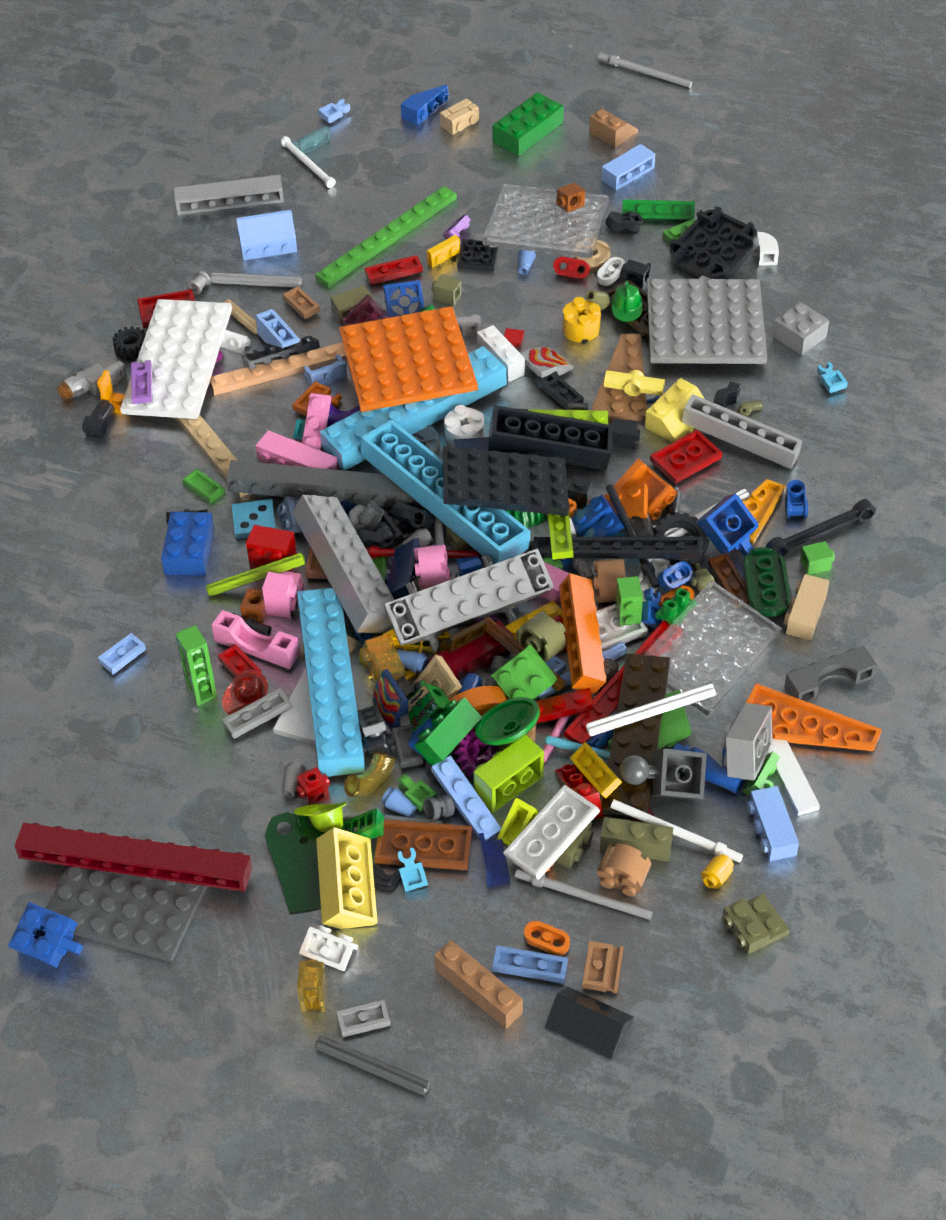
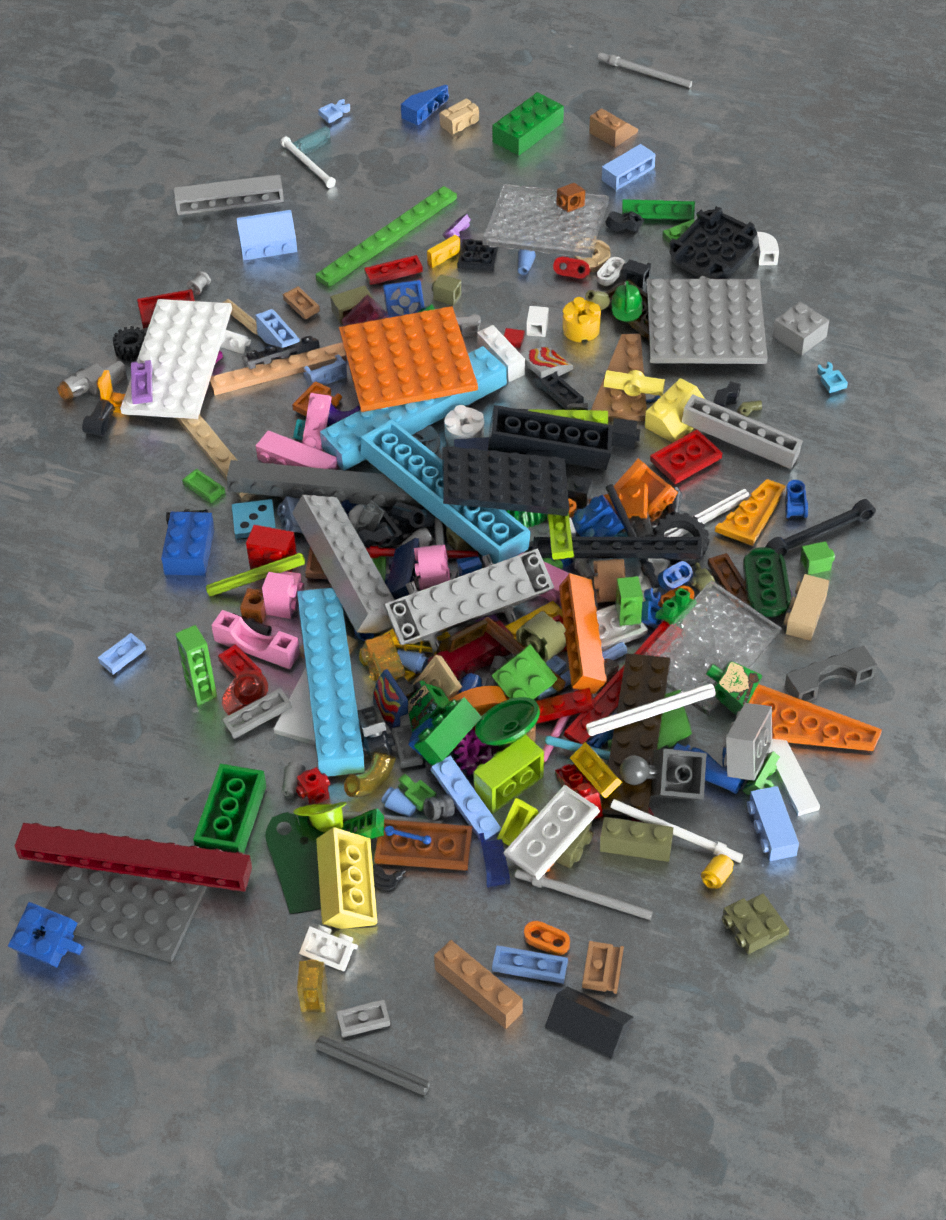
light grey axle [211,272,302,288] -> none
medium azure plate [398,847,428,892] -> none
medium nougat brick [597,843,651,897] -> none
blue hinge [696,493,759,556] -> none
none -> green brick [193,763,267,853]
none -> blue hinge [385,826,431,844]
none -> white brick [527,306,548,337]
none -> torso [705,661,762,715]

